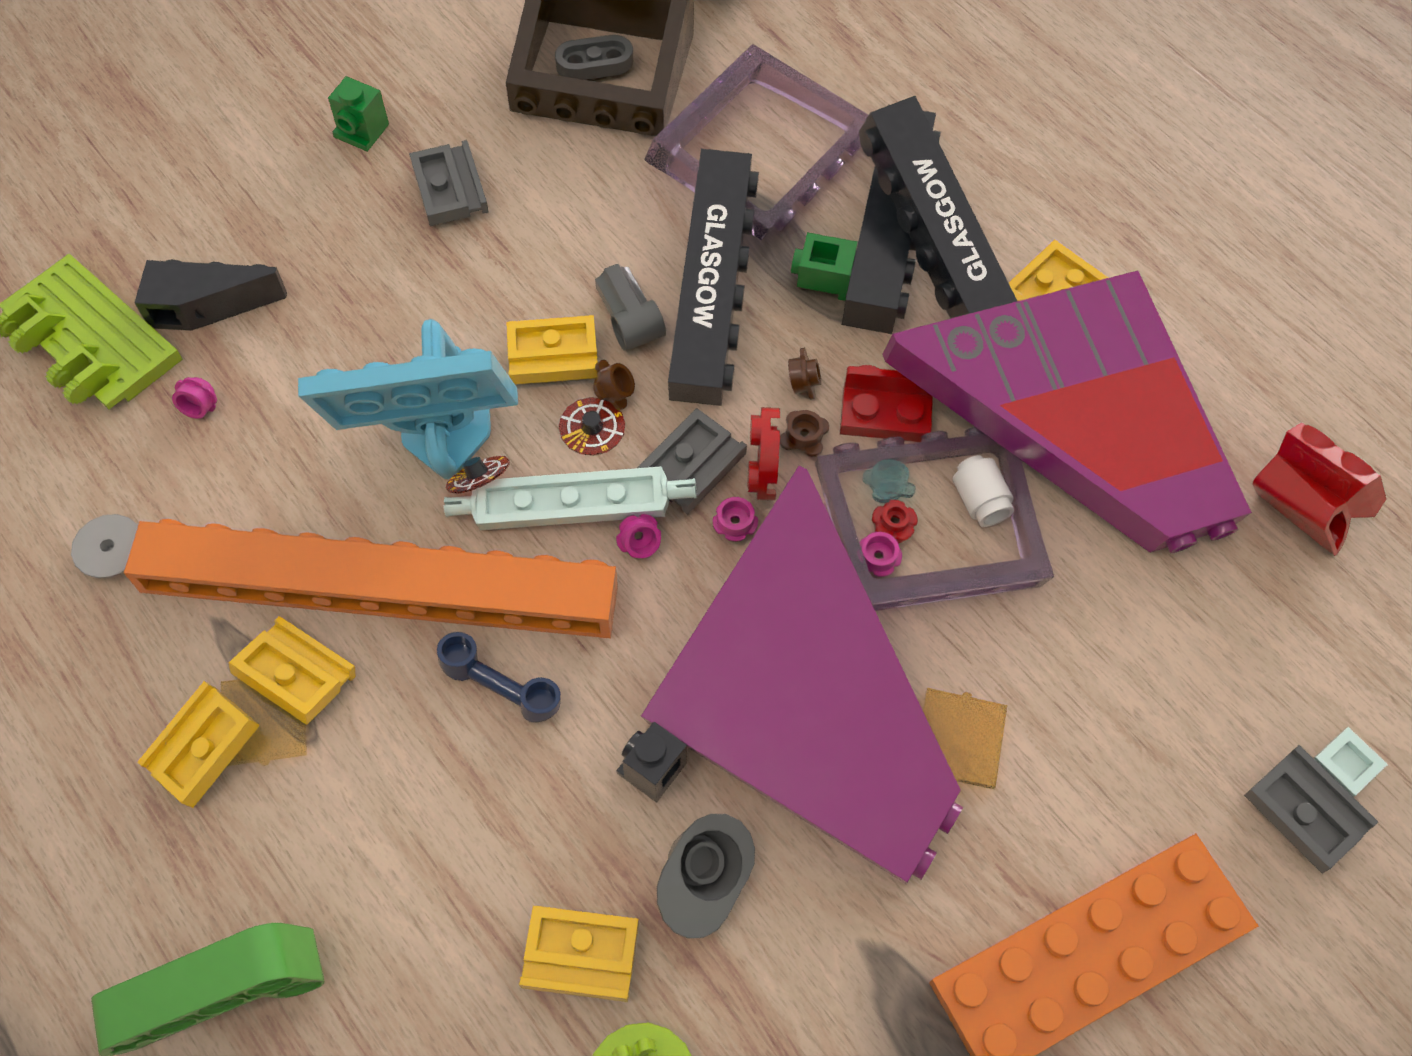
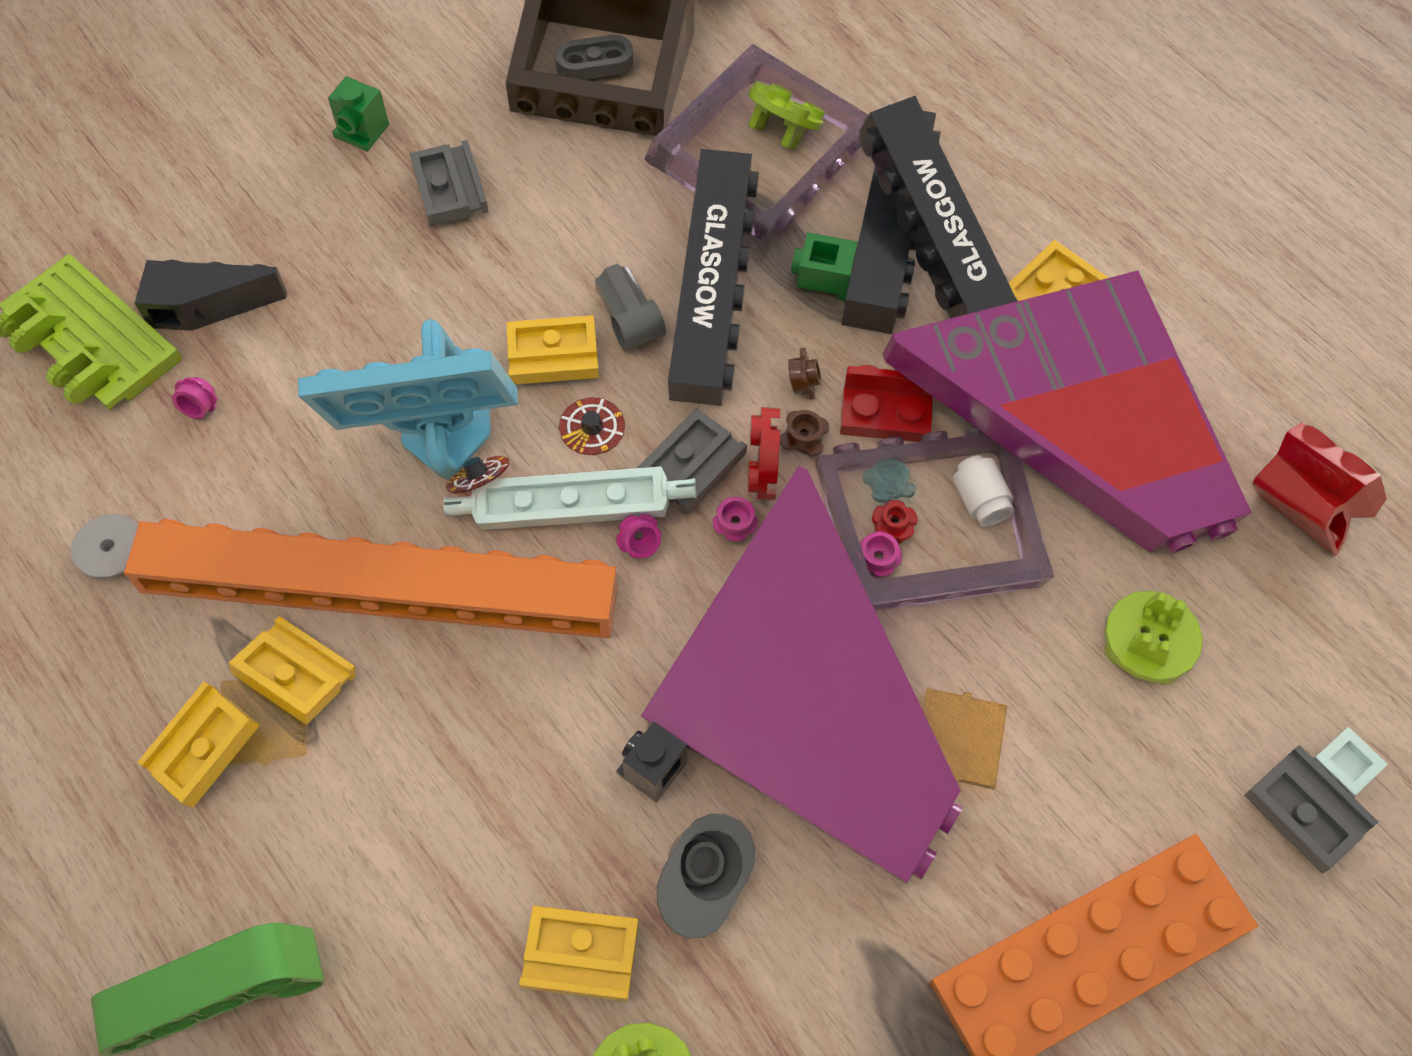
dark blue bar [437,632,561,723] -> none
reddish brown plate [593,360,635,410] -> none
none -> lime plate [748,81,826,149]
none -> lime plate [1104,590,1203,685]

